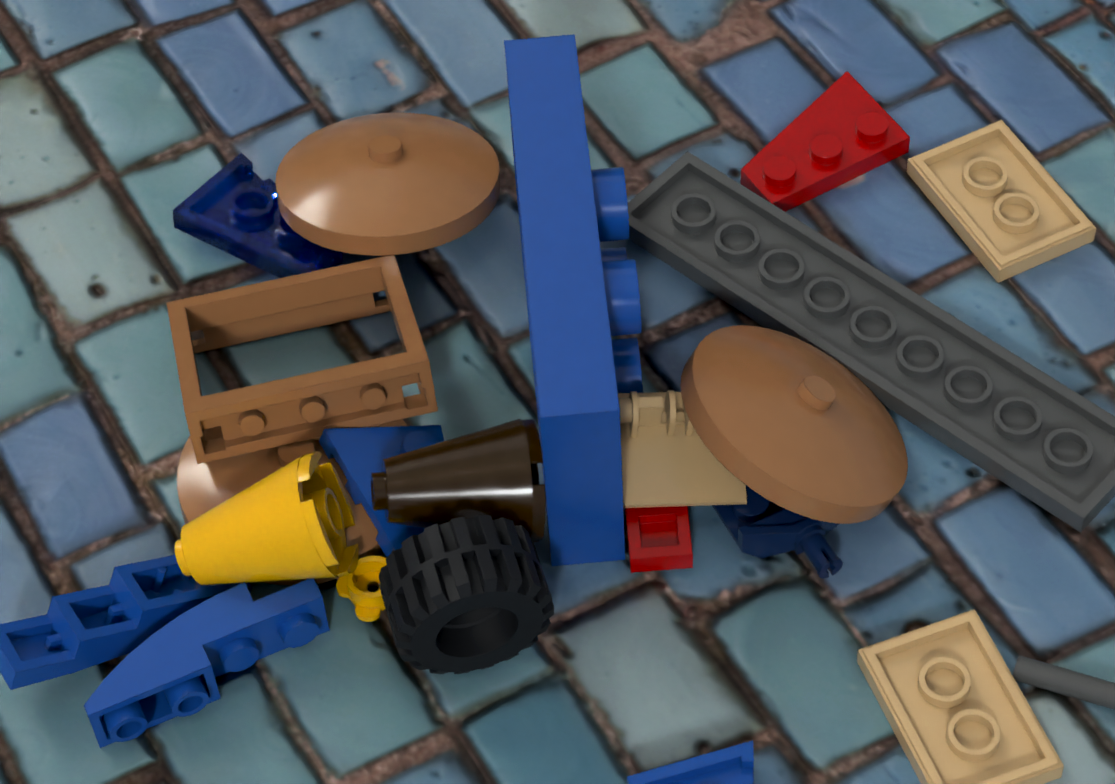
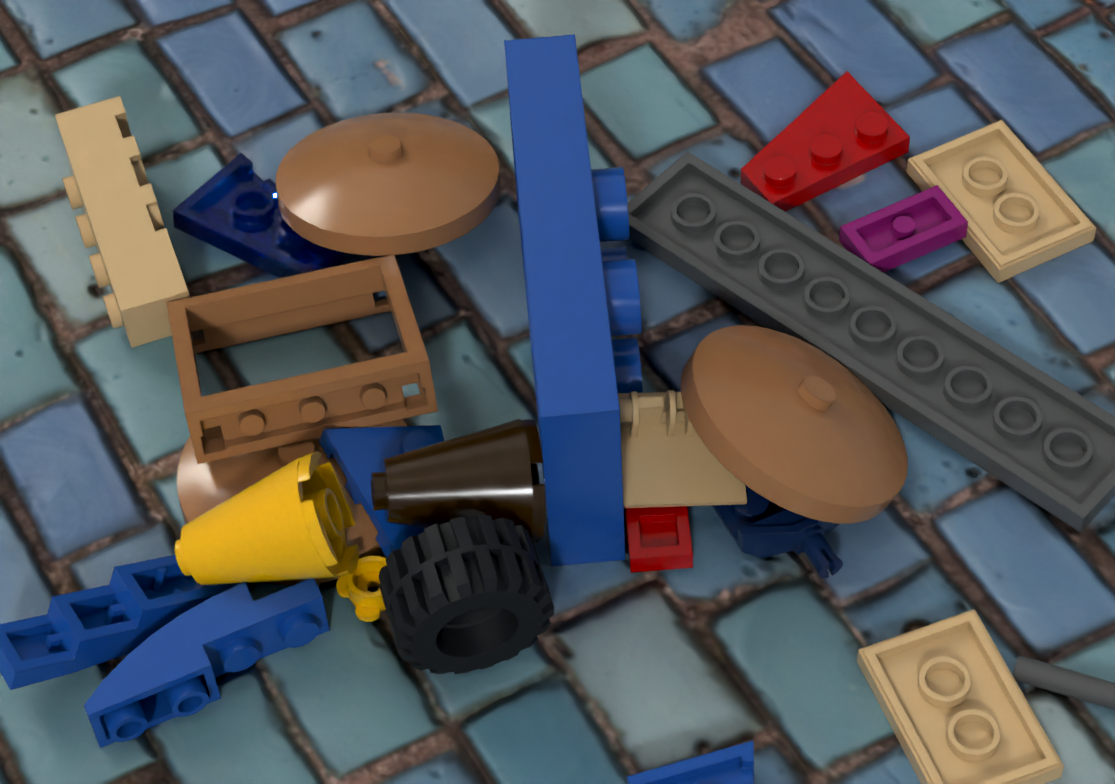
none -> tan wedge [55,96,190,348]
none -> magenta plate [839,185,968,273]

